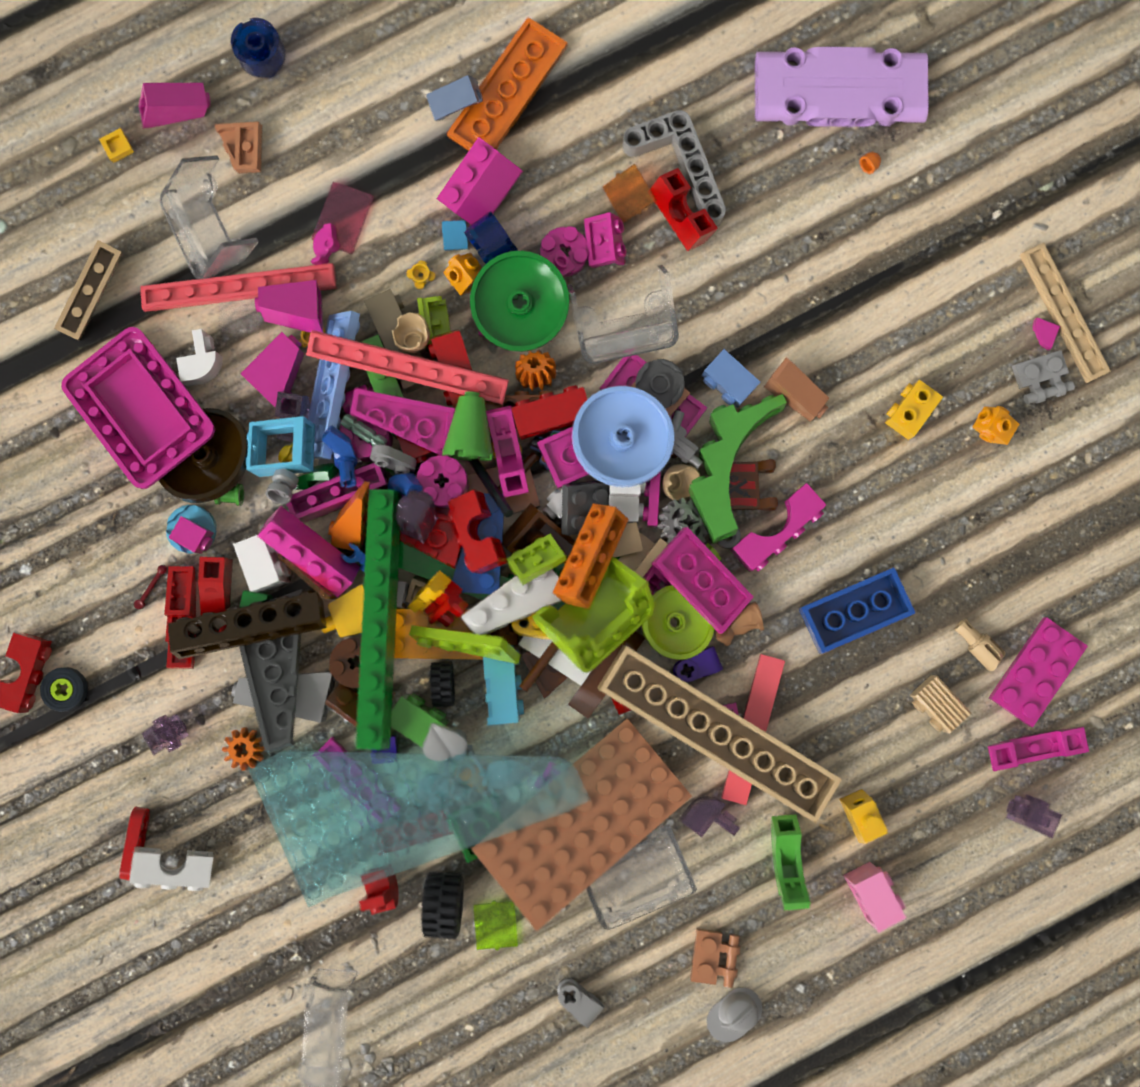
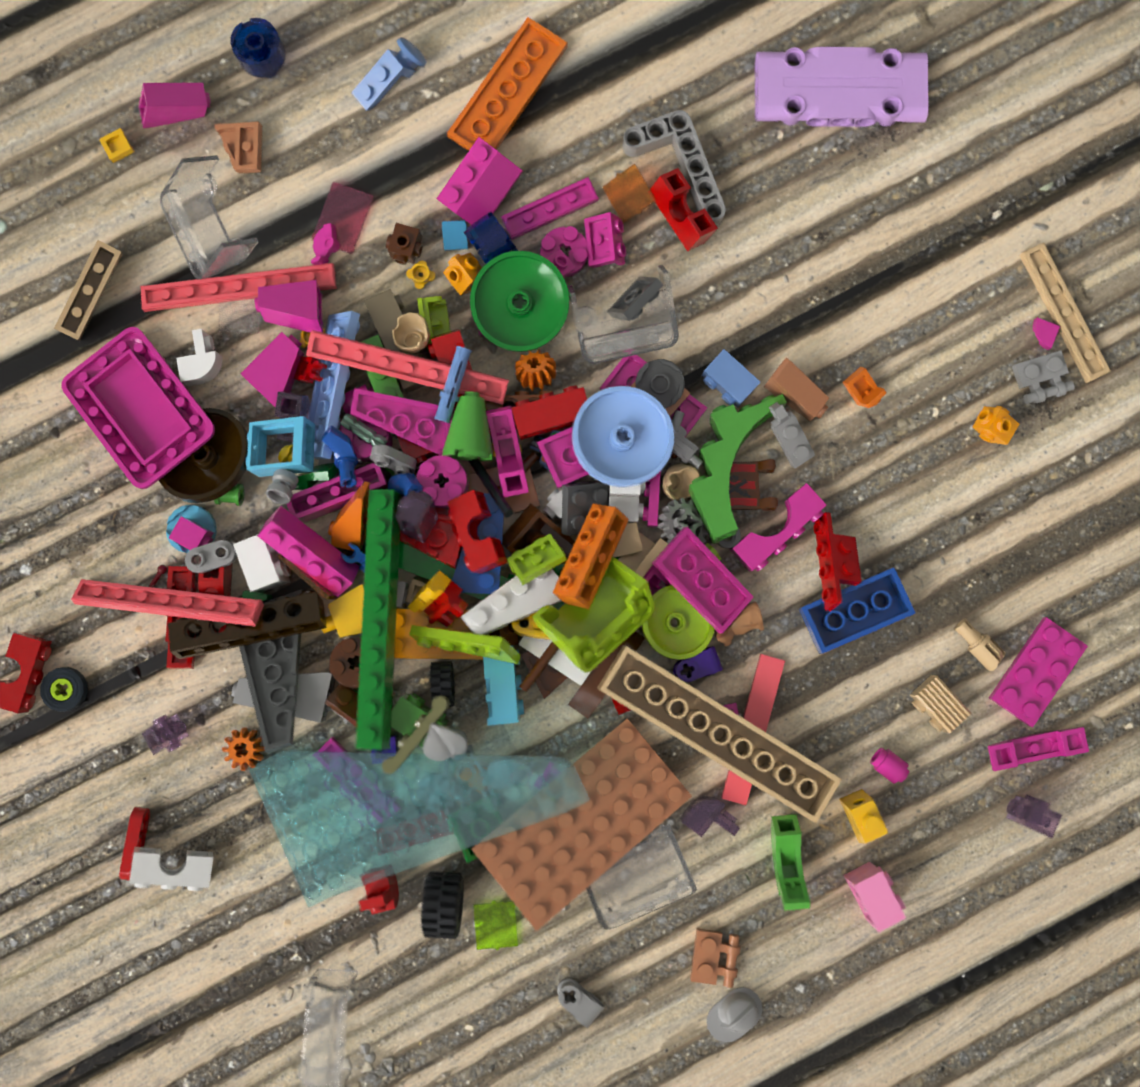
sand blue hinge [426,75,483,121] -> none
orange hinge [859,152,881,174] -> none
yellow brick [885,380,943,440] -> none
none -> coral tile [71,579,264,626]
none -> light grey plate [185,540,237,573]
none -> red plate [294,356,327,384]
none -> medium blue piece [352,37,427,111]
none -> olive plate [382,695,450,774]
none -> reddish brown brick [386,223,423,265]
none -> medium blue pin [434,346,472,423]
none -> dark pink tile [501,177,599,240]
none -> dark grey plate [607,276,663,321]
none -> light grey hinge [769,402,815,469]
none -> red bracket [813,512,862,611]
none -> orange bracket [842,367,887,408]
none -> dark pink brick [870,747,910,784]

